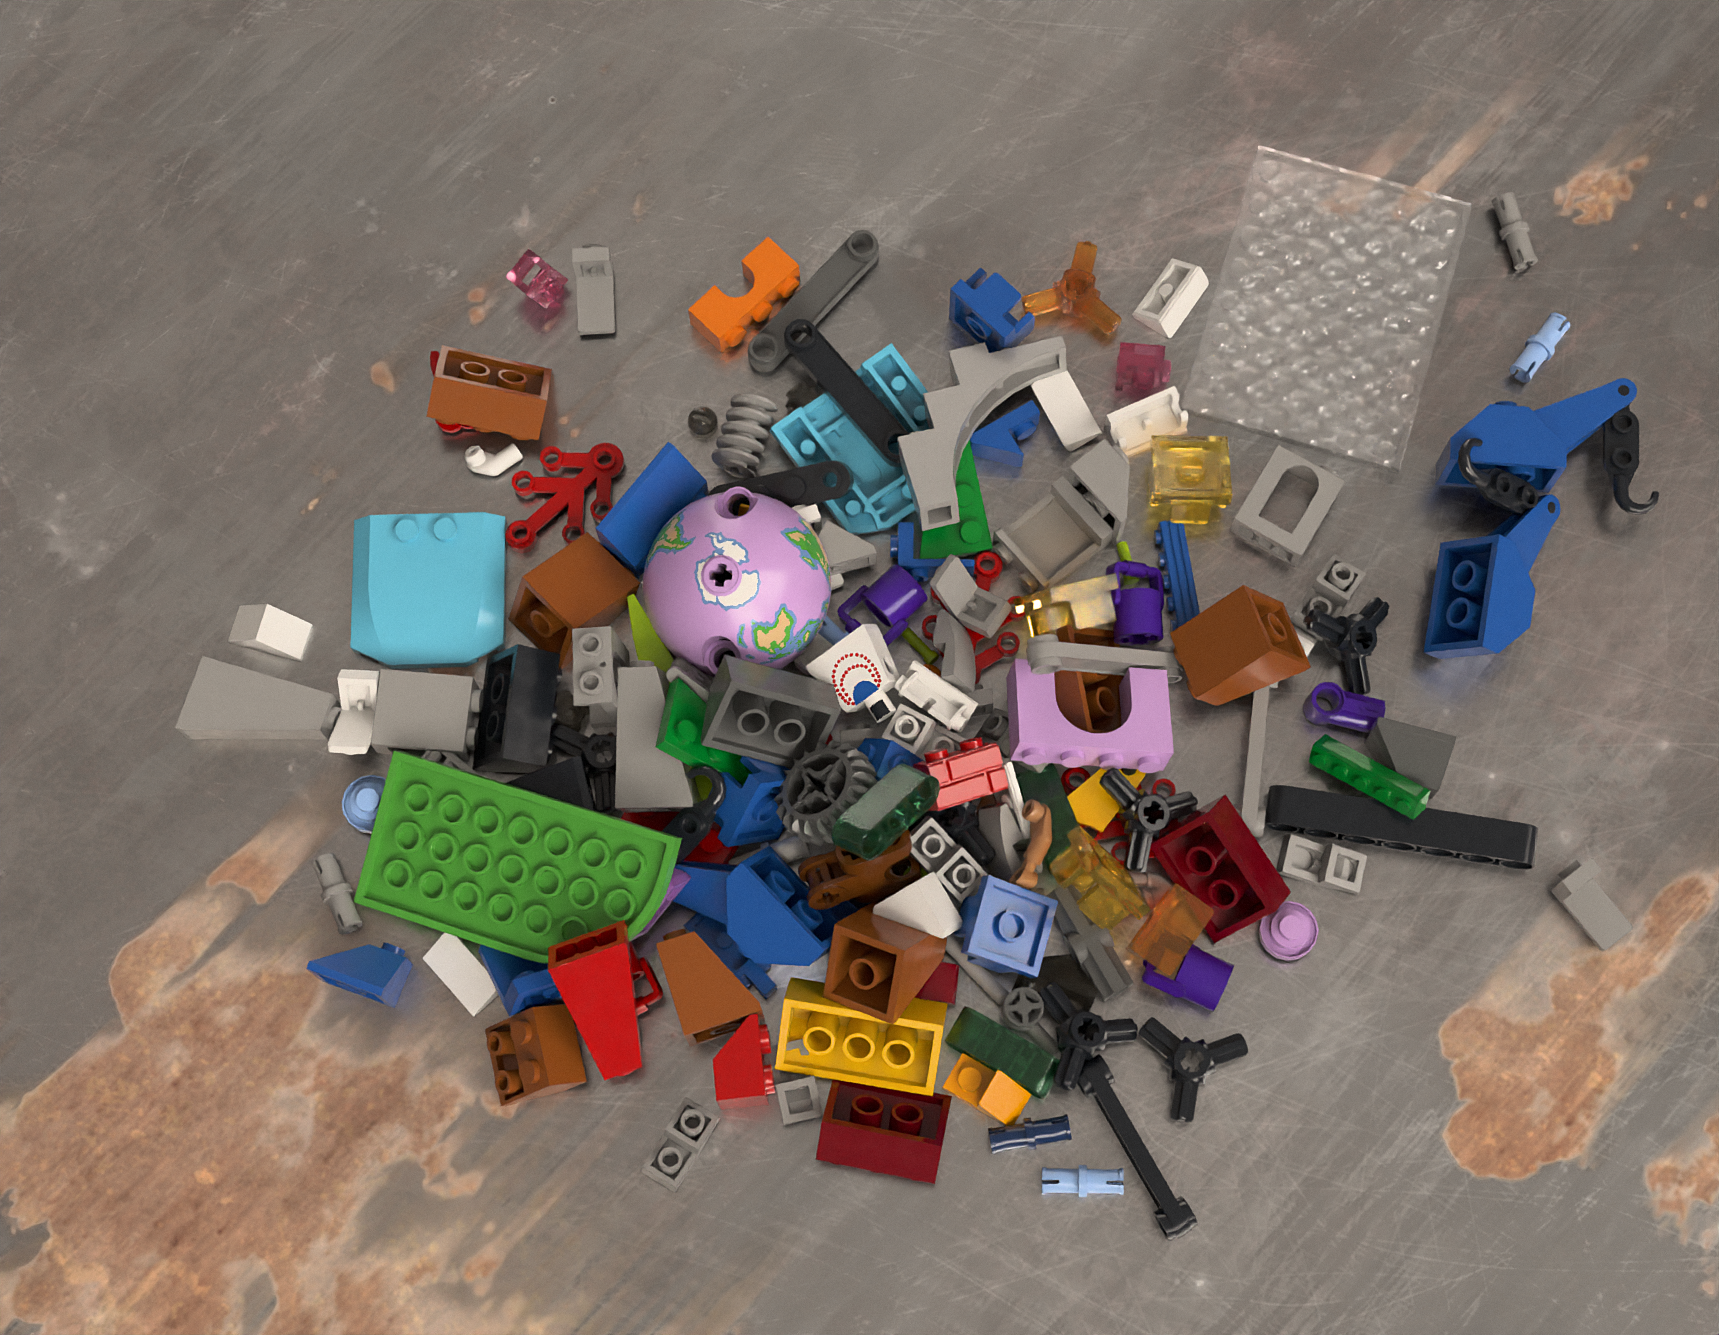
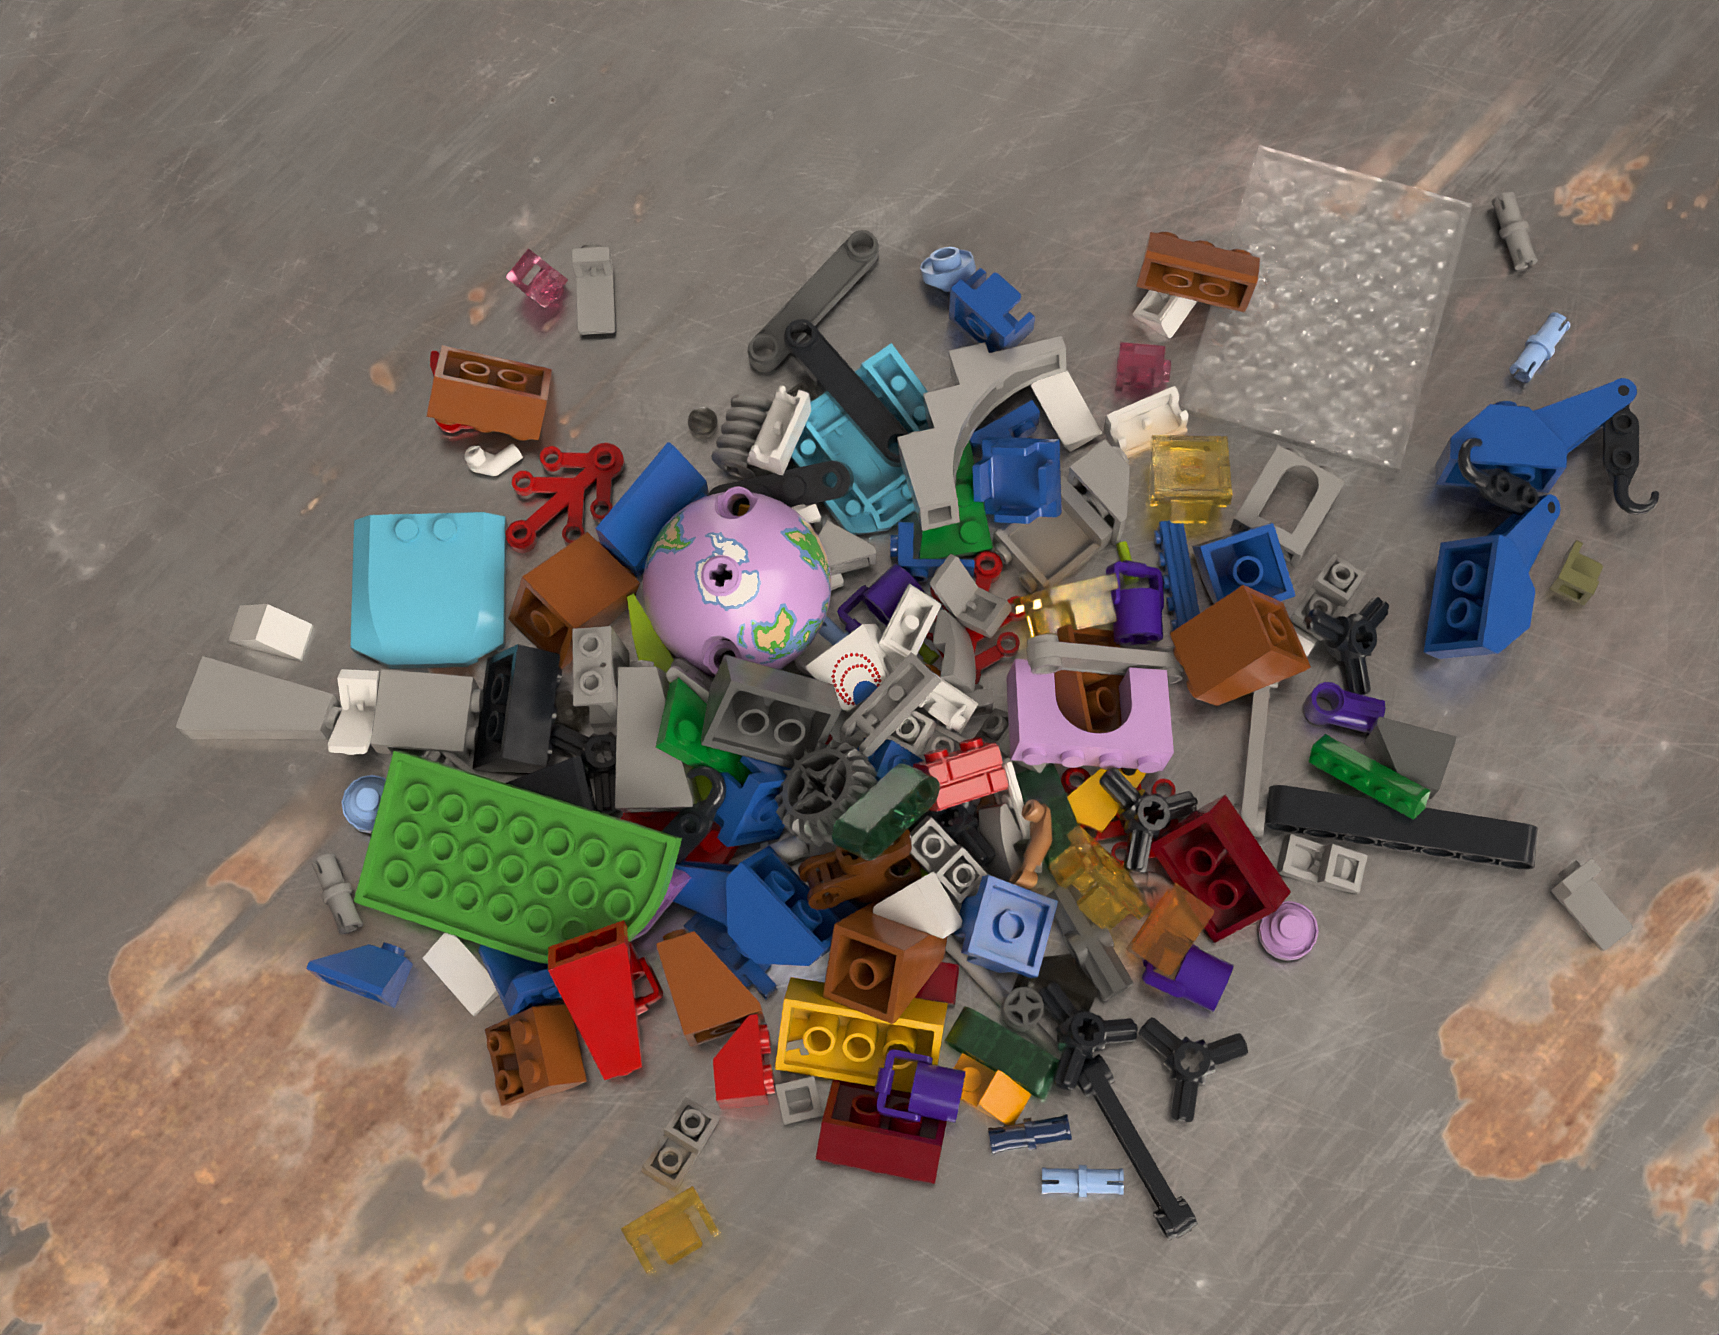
orange arch [688,237,800,353] -> none
clear orange bush [1022,241,1122,335] -> none
none -> clear yellow panel [621,1186,721,1276]
none -> white hinge [747,385,811,476]
none -> light grey hinge [840,652,941,757]
none -> dark purple piece [874,1050,966,1123]
none -> white slope [878,584,942,668]
none -> light blue plate [920,247,976,292]
none -> blue panel [973,437,1062,524]
none -> dark orange slope [1136,232,1260,313]
none -> blue slope [1192,523,1296,604]
none -> olive panel [1549,540,1603,606]

